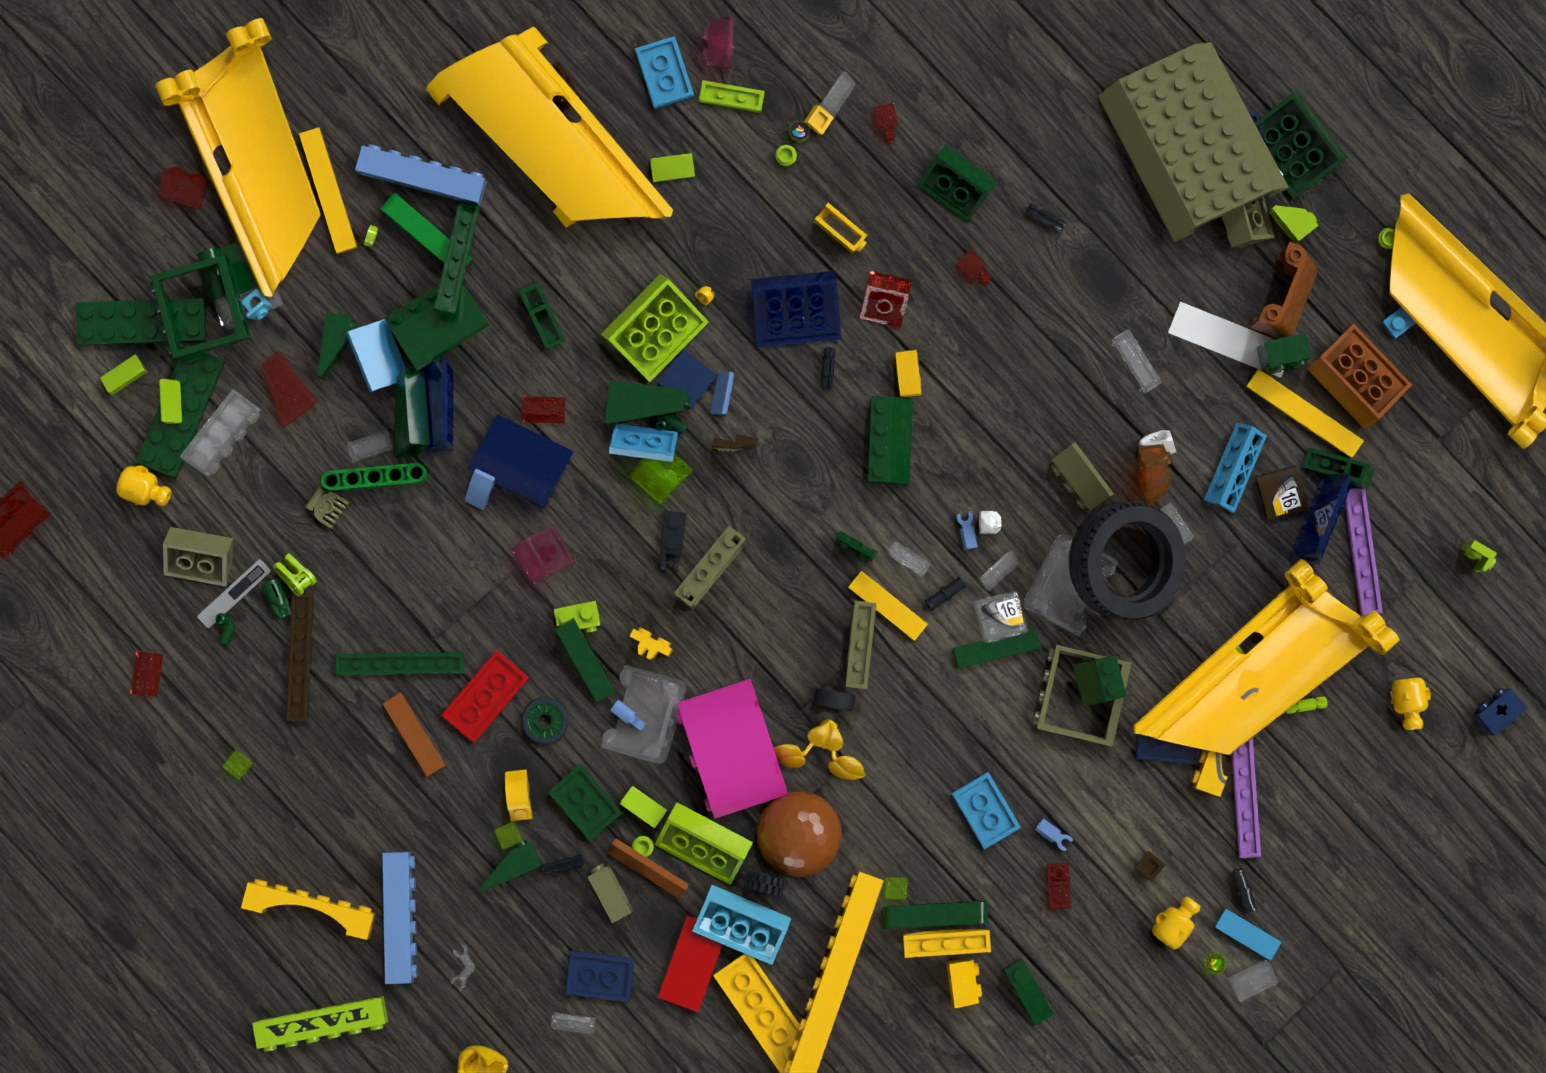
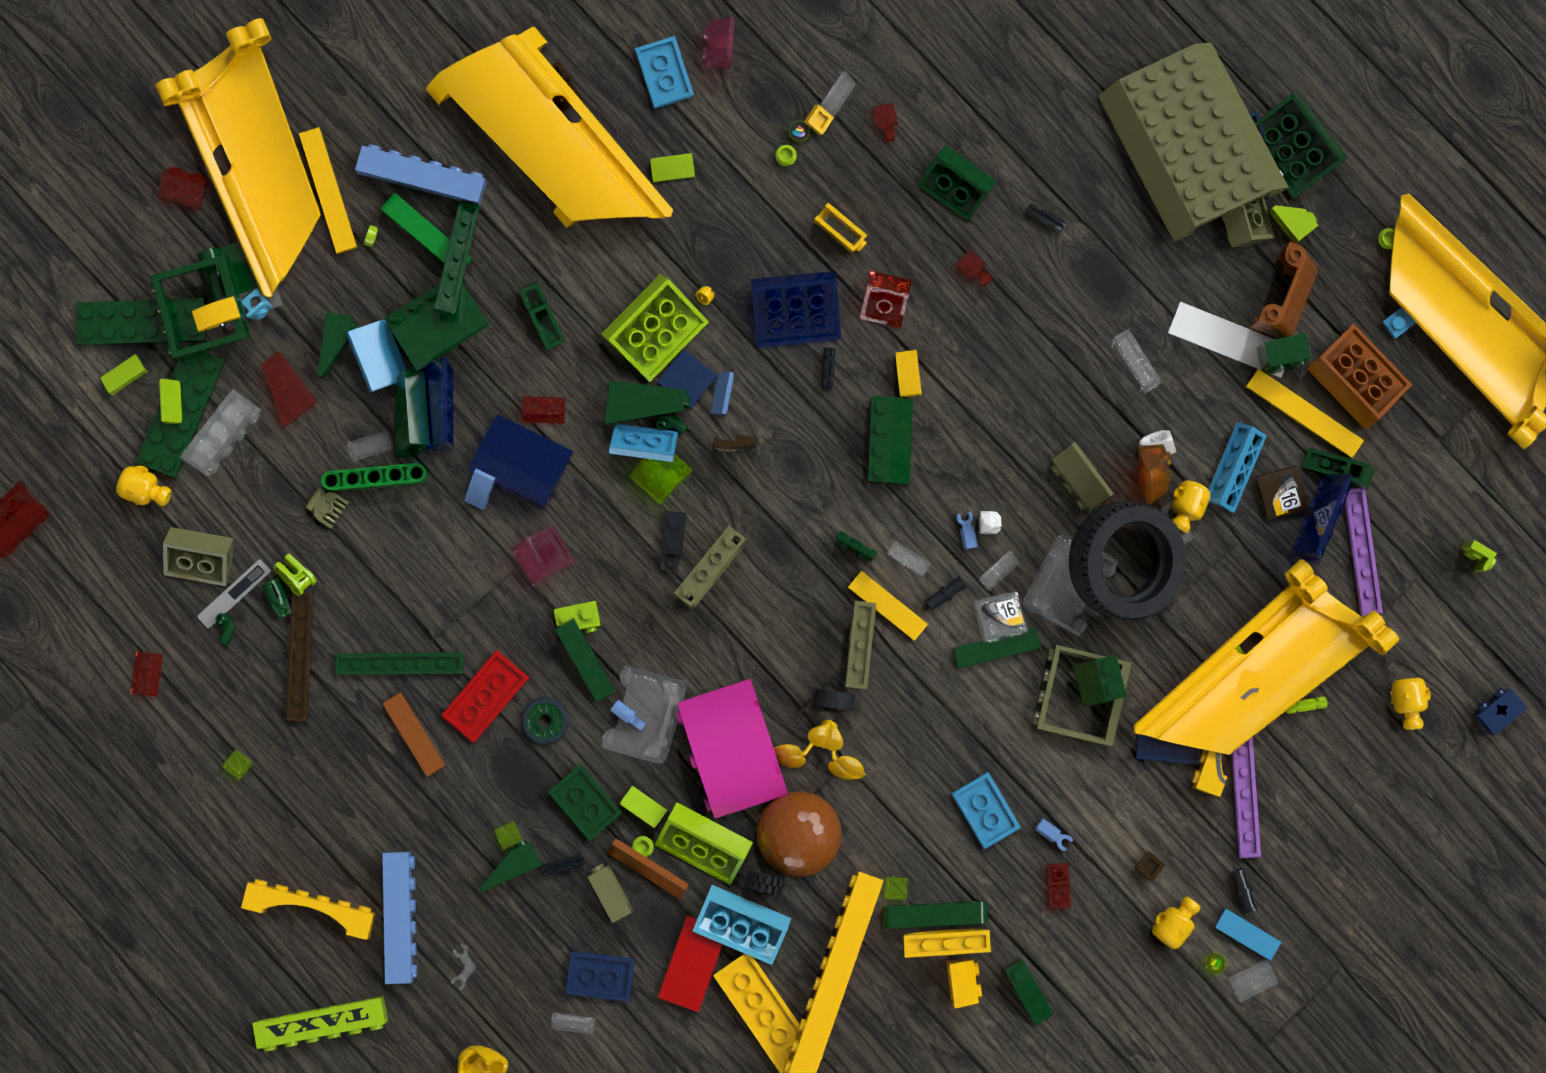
yellow brick [505,770,532,821] -> none
yellow piece [630,627,673,660] -> none
lime tile [699,80,765,113] -> none
none -> yellow slope [192,296,240,332]
none -> yellow piece [1171,480,1211,534]

